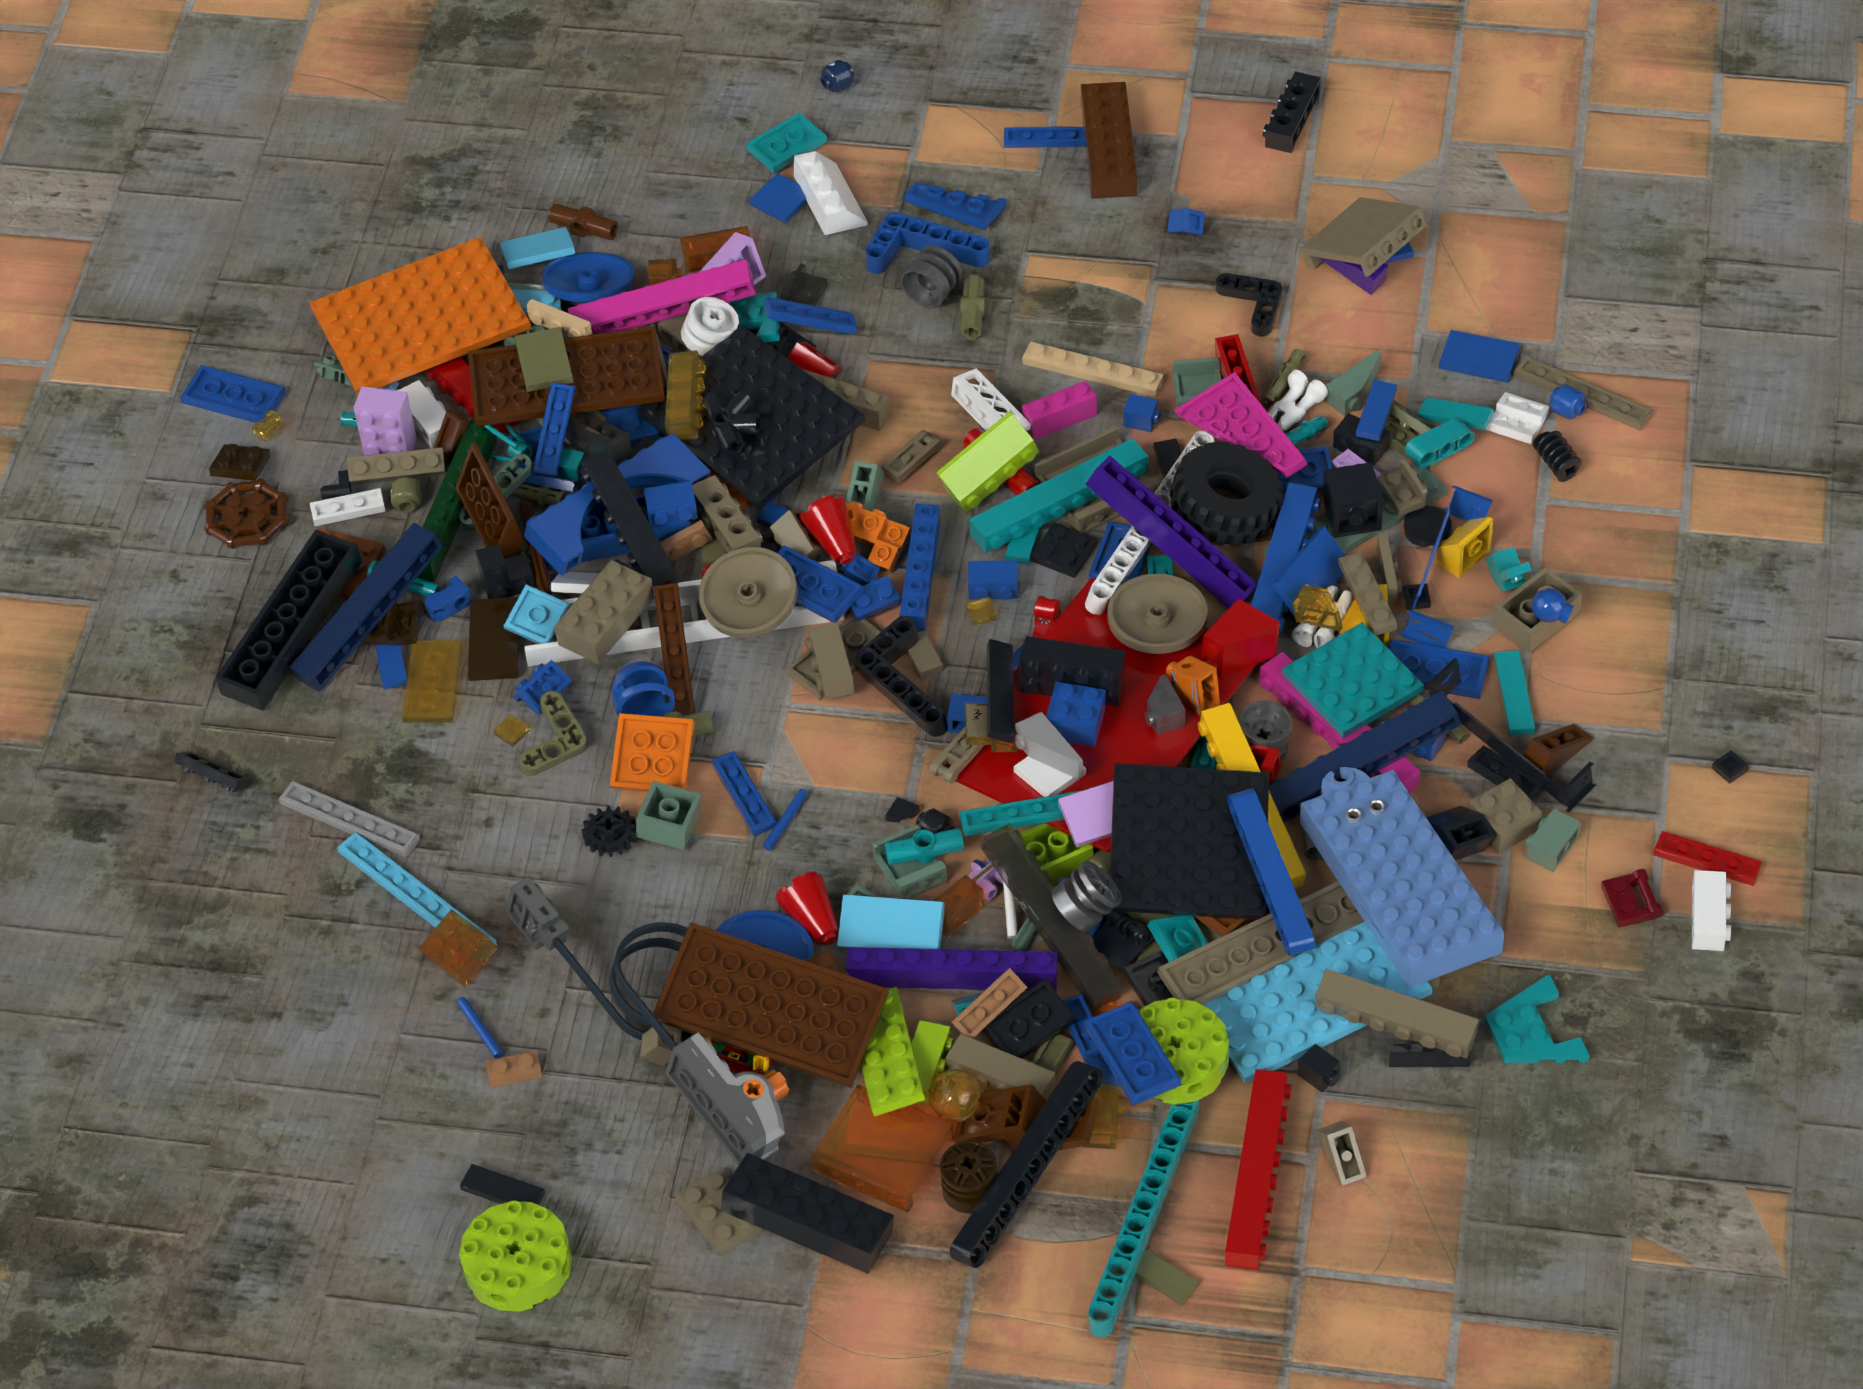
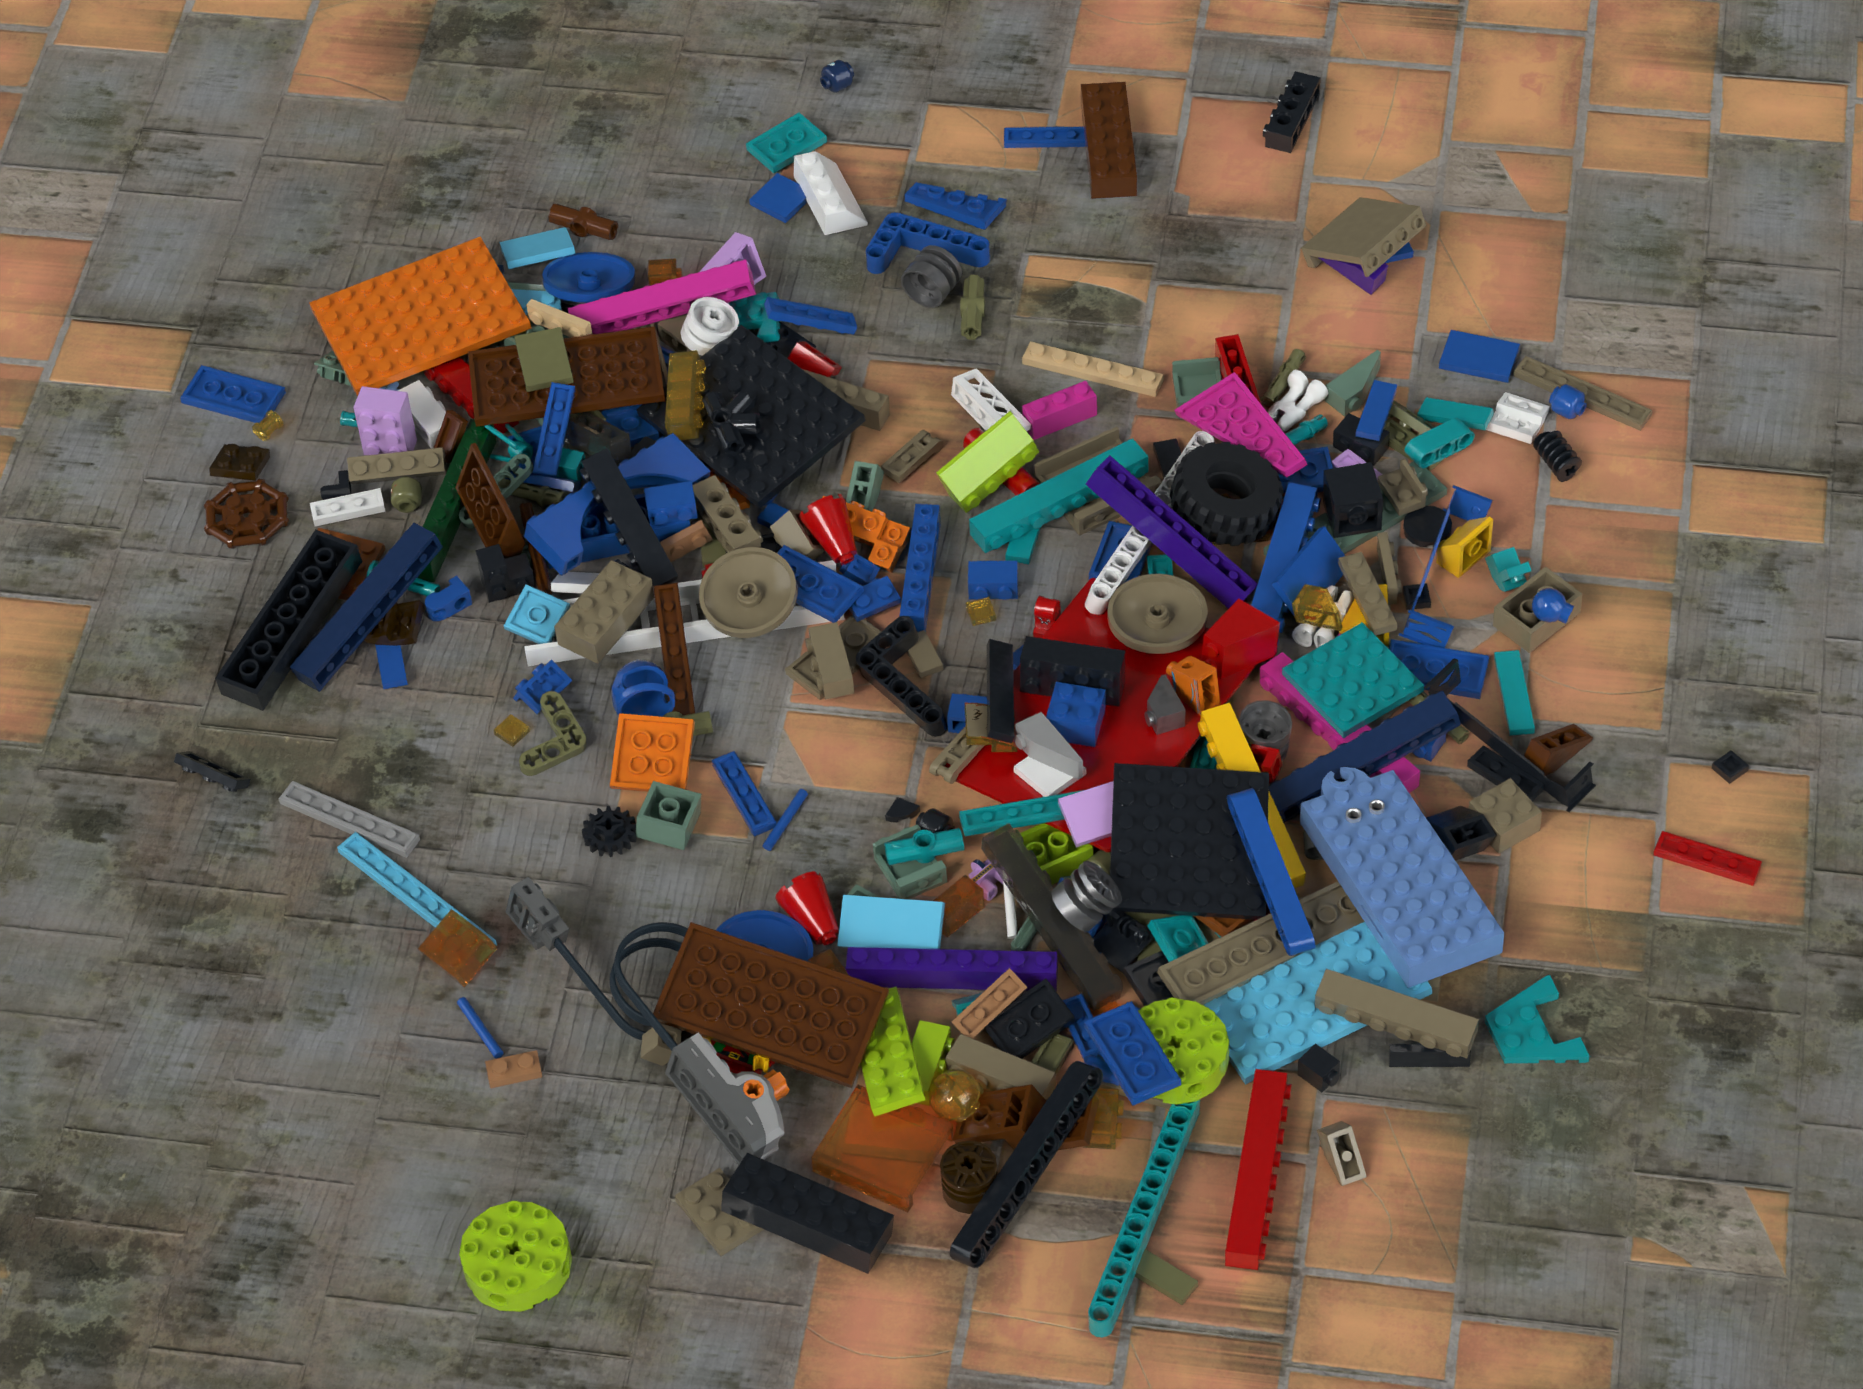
clear yellow tile [402,640,462,723] -> none
black tile [460,1164,545,1205] -> none
dark brown tile [468,597,519,681] -> none
clear orange brick [680,226,750,273] -> none
clear smoke bracket [781,263,828,306] -> none
black plate [1031,522,1097,578] -> none
blue brick [1123,394,1161,432] -> none
blue panel [1168,208,1205,236] -> none
black beam [1216,273,1282,337] -> none
sand green brick [1525,808,1581,872] -> none
dark red plate [1601,869,1664,928] -> none
white brick [1692,870,1731,951] -> none

